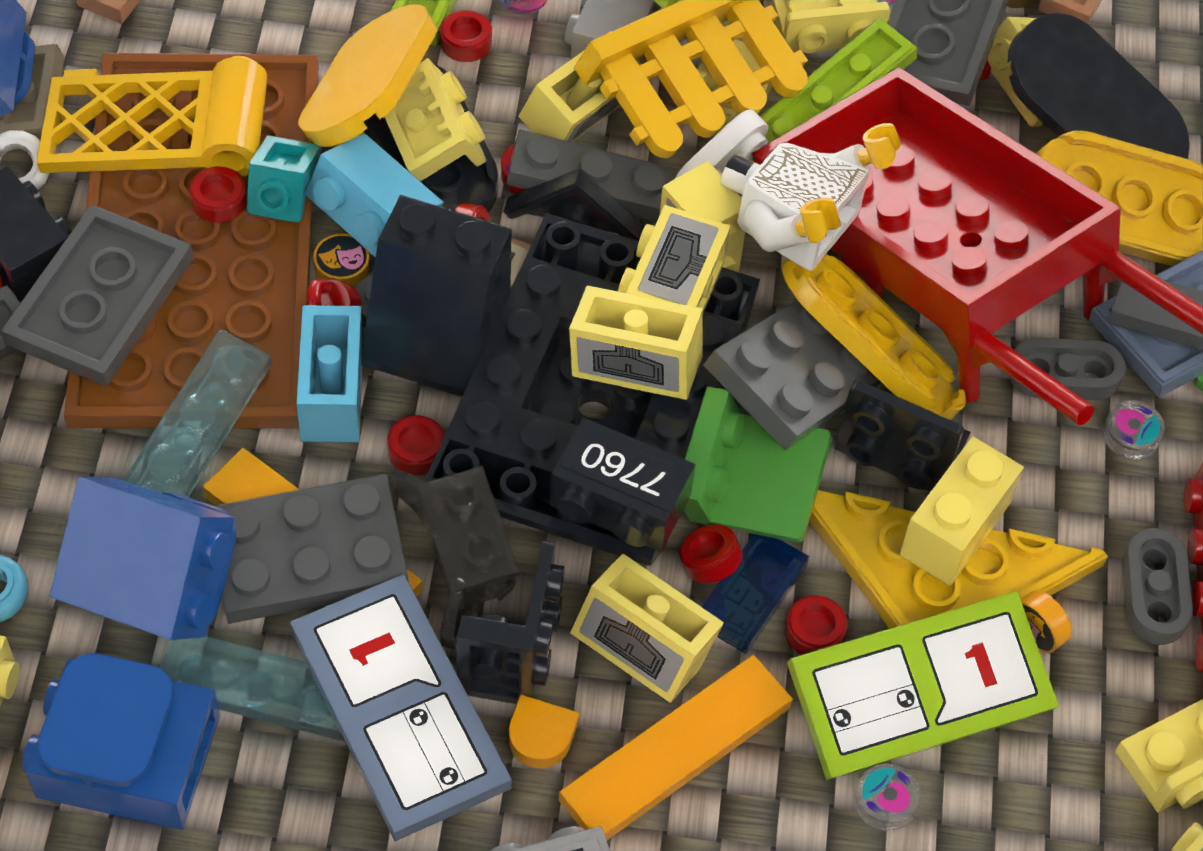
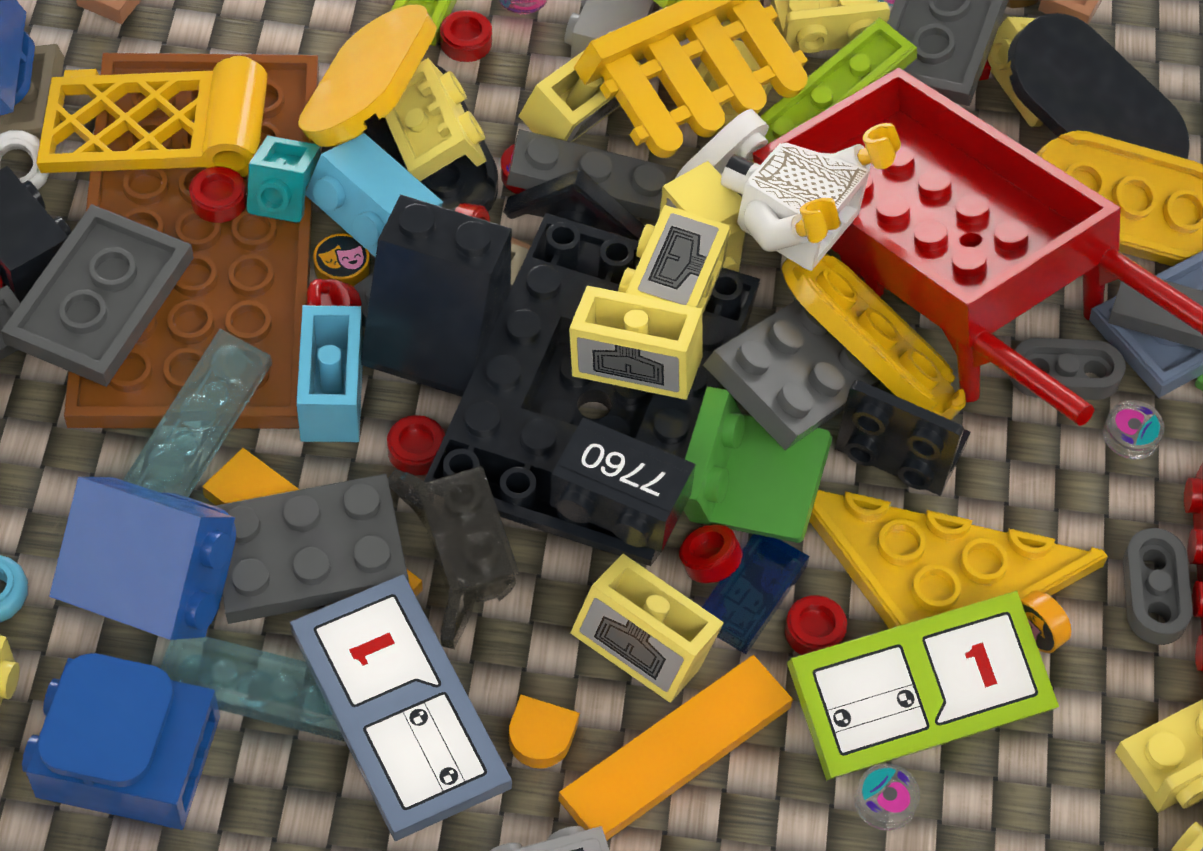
black bracket [457,541,565,704] -> none
light yellow brick [899,436,1024,586] -> none

